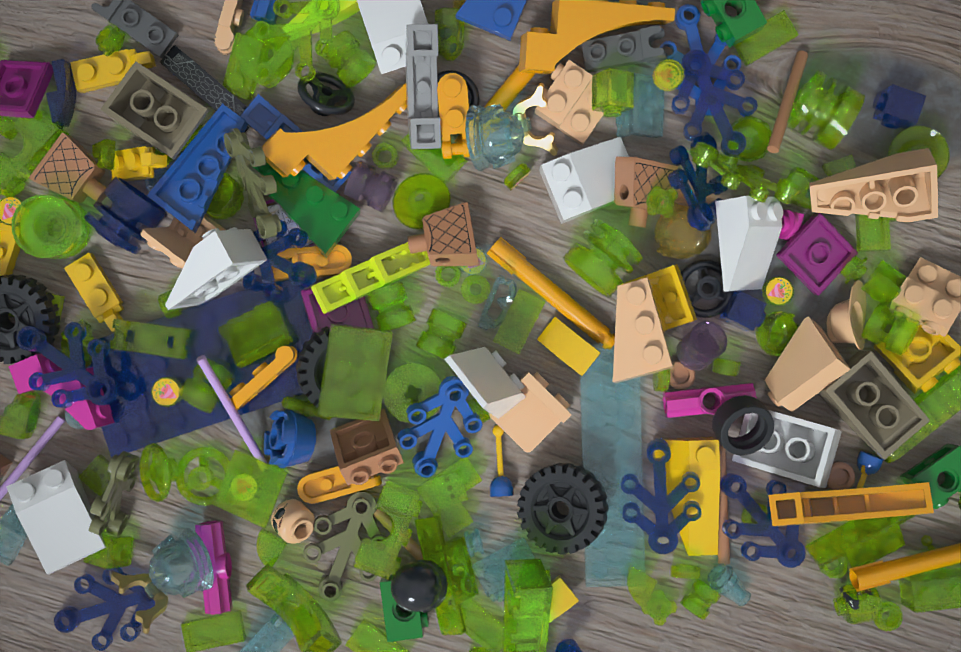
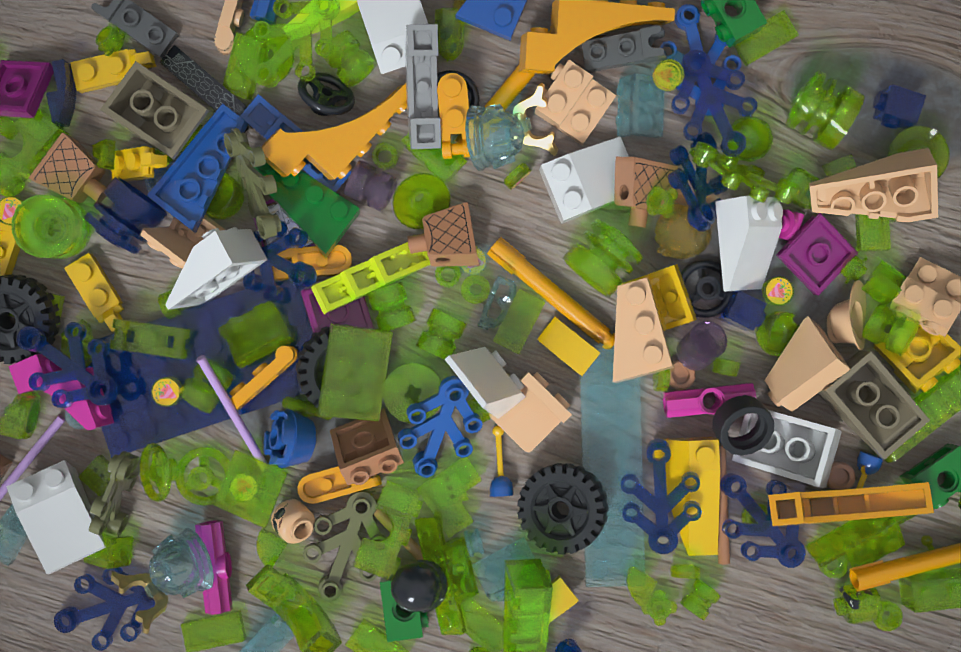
clear neon green brick [592,68,634,117] -> none
clear light blue cone [708,564,751,606] -> none
nougat bar [767,51,808,153] -> none

